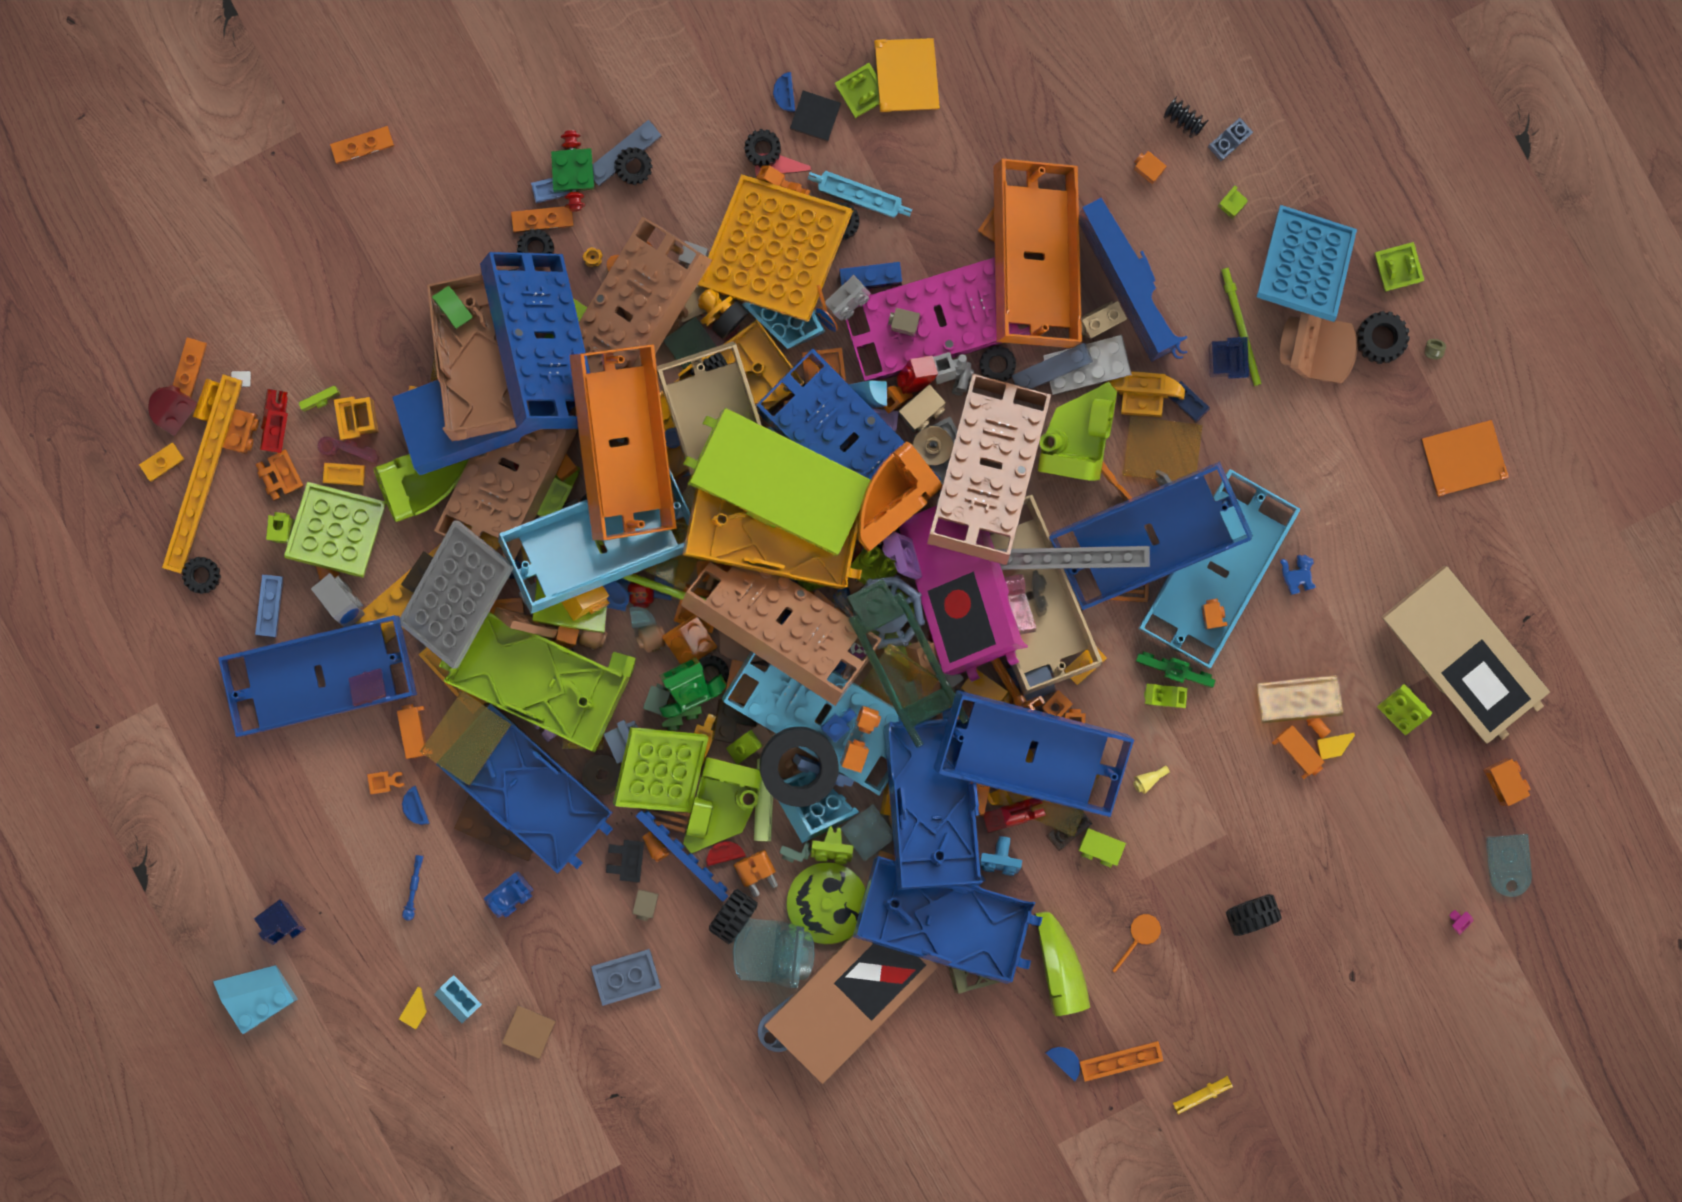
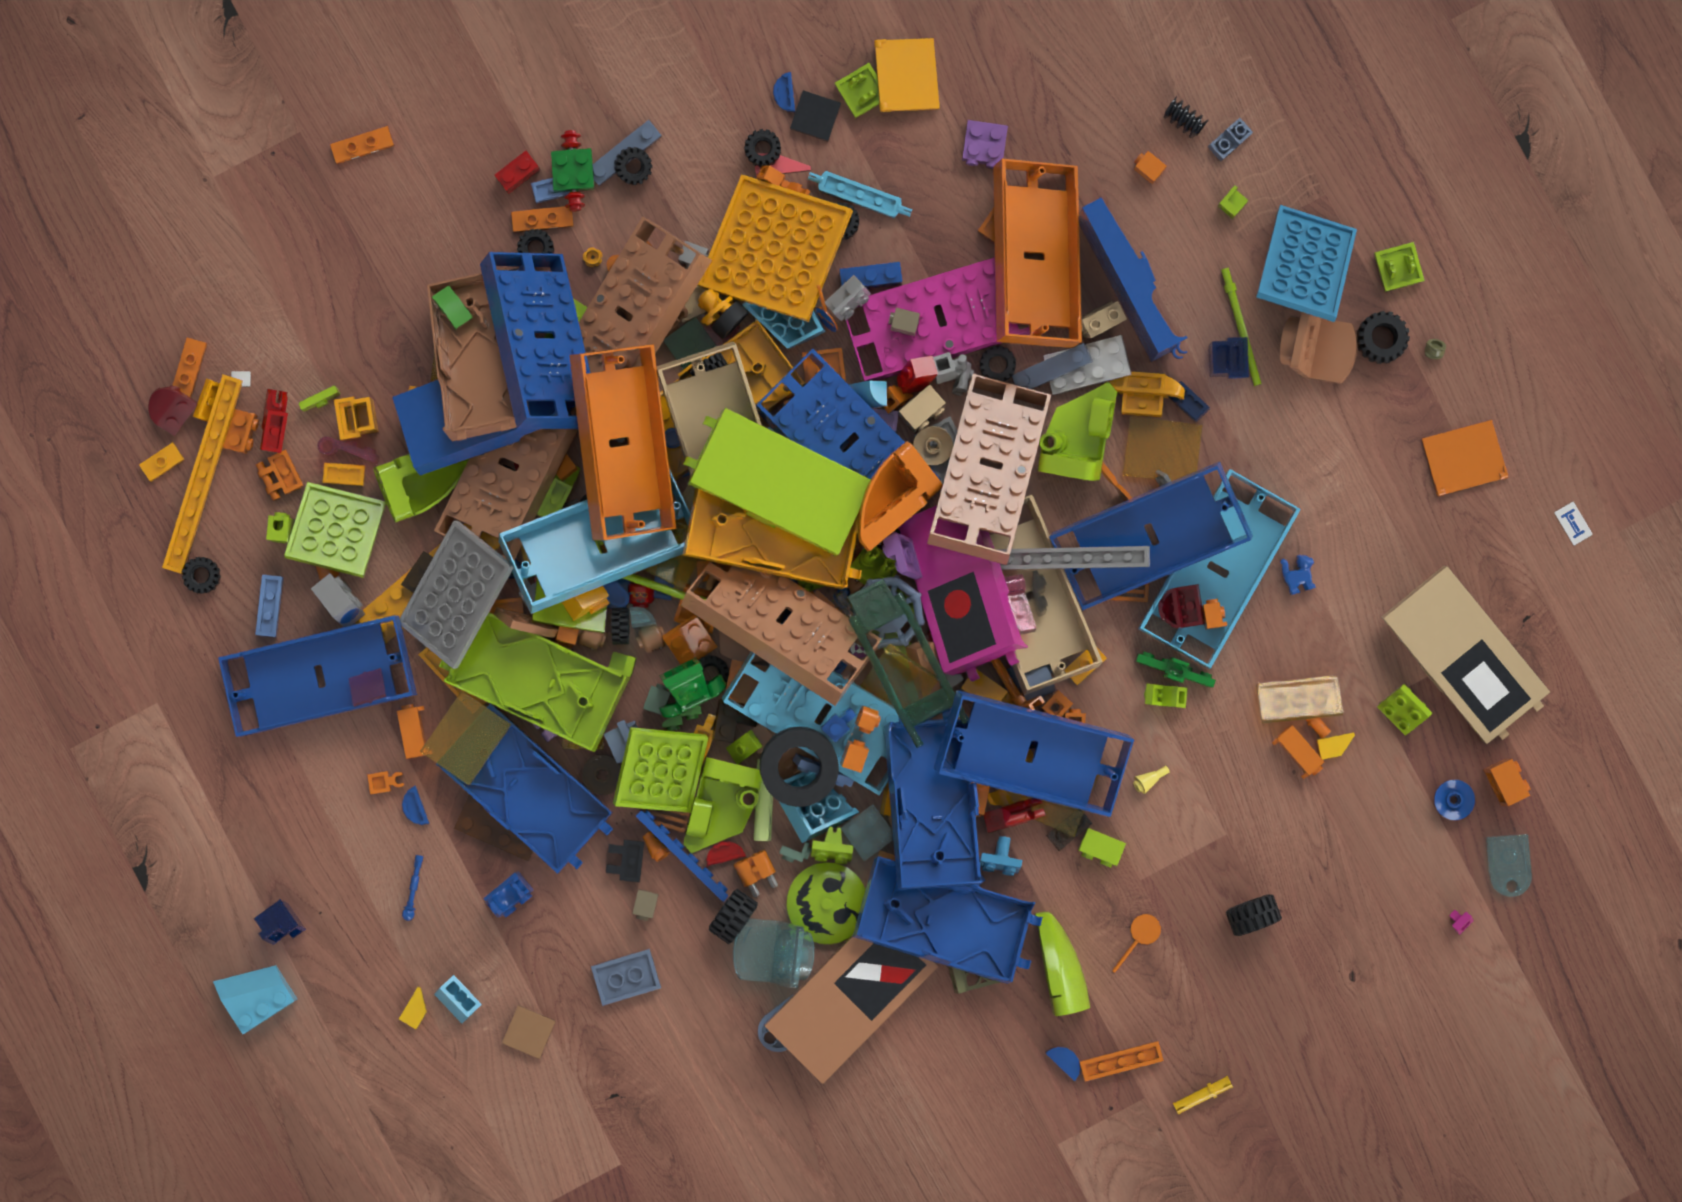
none -> red brick [494,151,540,194]
none -> black tyre [611,608,630,645]
none -> medium lavender plate [962,120,1008,169]
none -> dark red slope [1158,584,1205,628]
none -> blue dish [1434,780,1475,820]
none -> white sticker [1554,502,1593,545]

